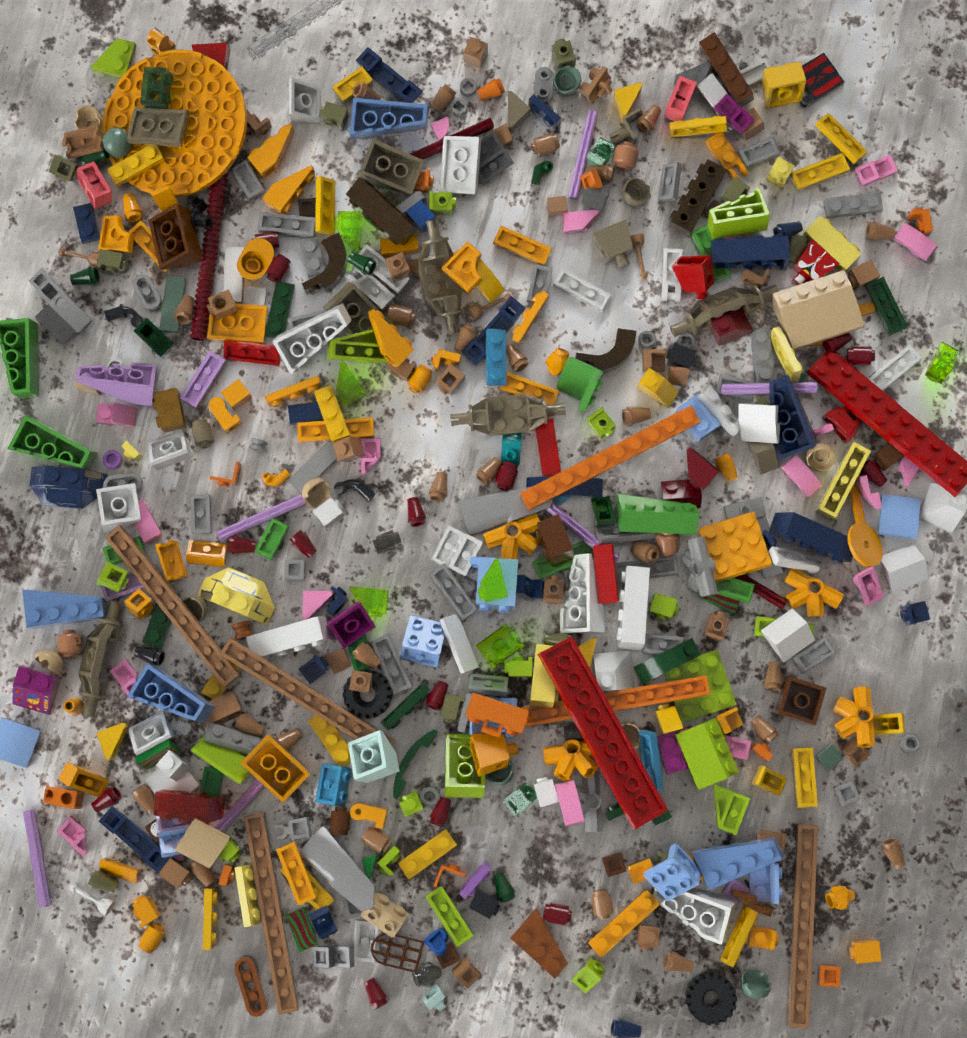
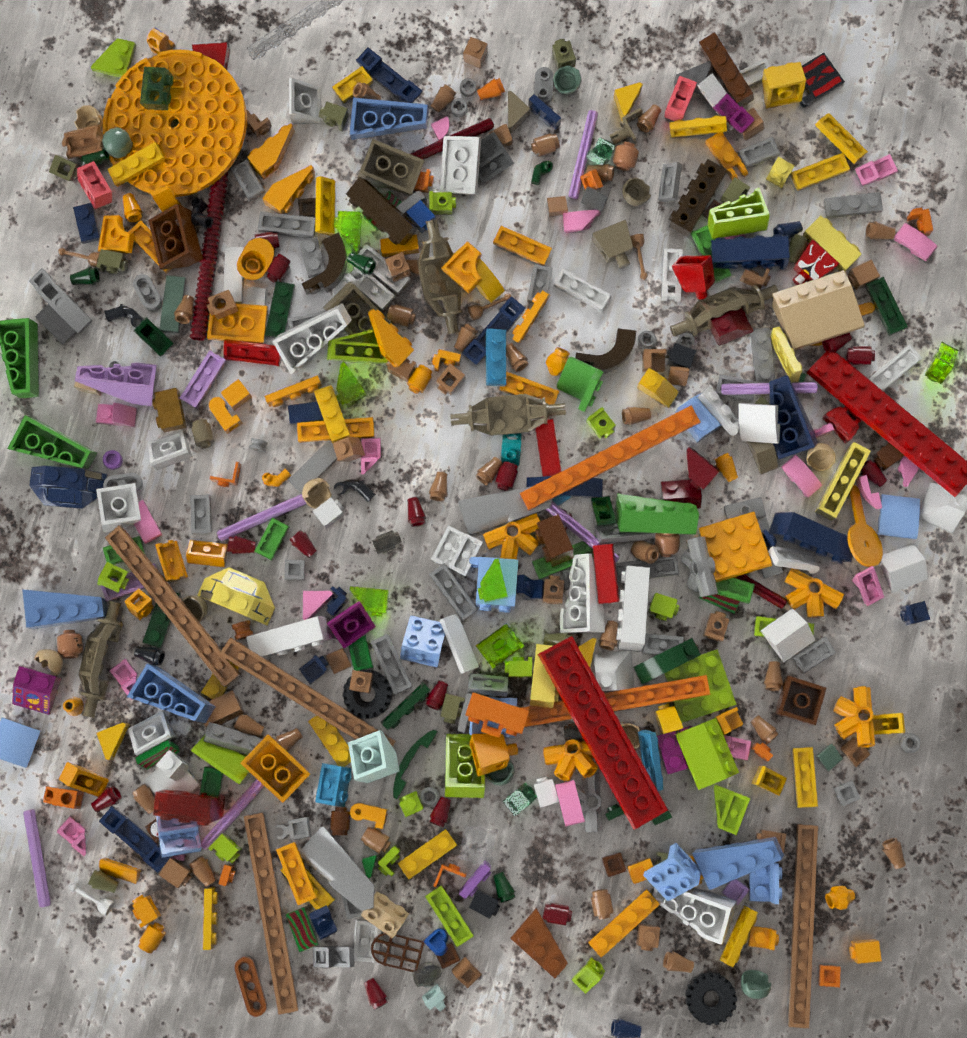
light yellow plate [121,440,143,462] -> none
dark tan tile [127,107,189,147] -> none
tan slope [175,818,230,868] -> none
light yellow plate [235,864,261,927] -> none
medium nougat cone [353,642,381,670] -> none
medium nougat hips [579,66,612,104] -> none
clear orange slope [731,889,773,917] -> none
none -> medium nougat cone [598,620,619,651]

